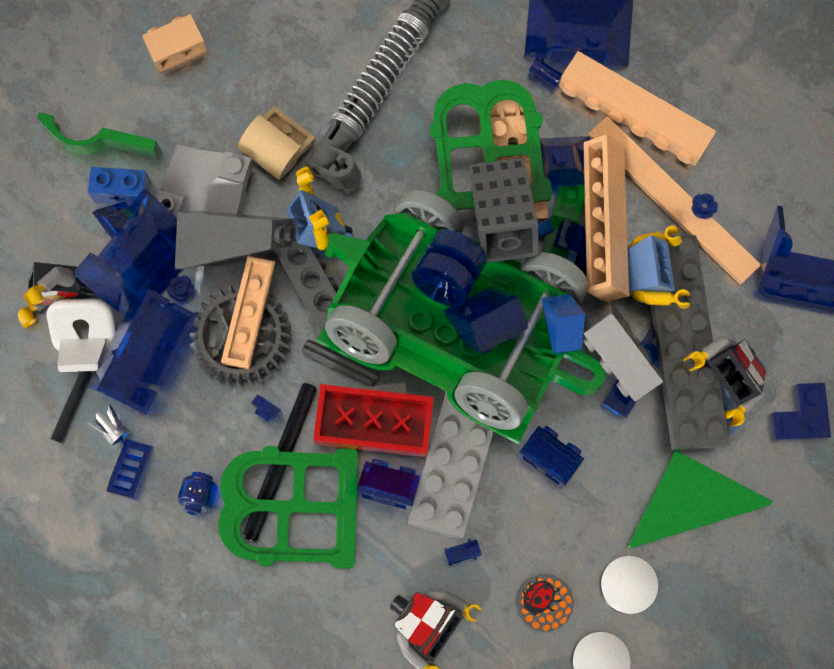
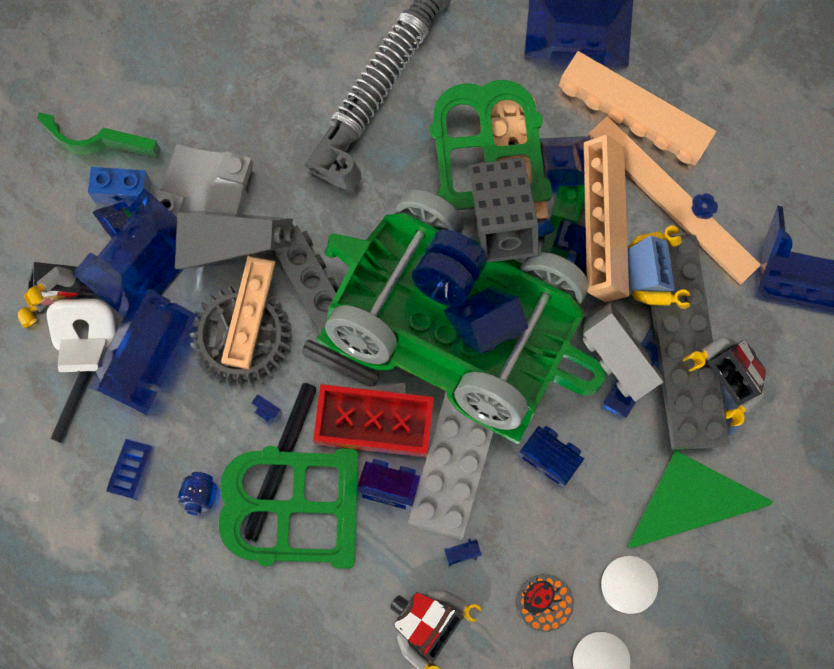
flat silver piece [87,404,129,446] -> none
light nougat brick [142,14,207,73] -> none
clear blue plate [167,275,194,302] -> none
tan brick [238,106,316,180] -> none
torso [287,166,353,250] -> none
clear blue pin [528,57,563,88] -> none
blue slope [542,294,585,354] -> none
clear blue plate [770,383,831,441] -> none

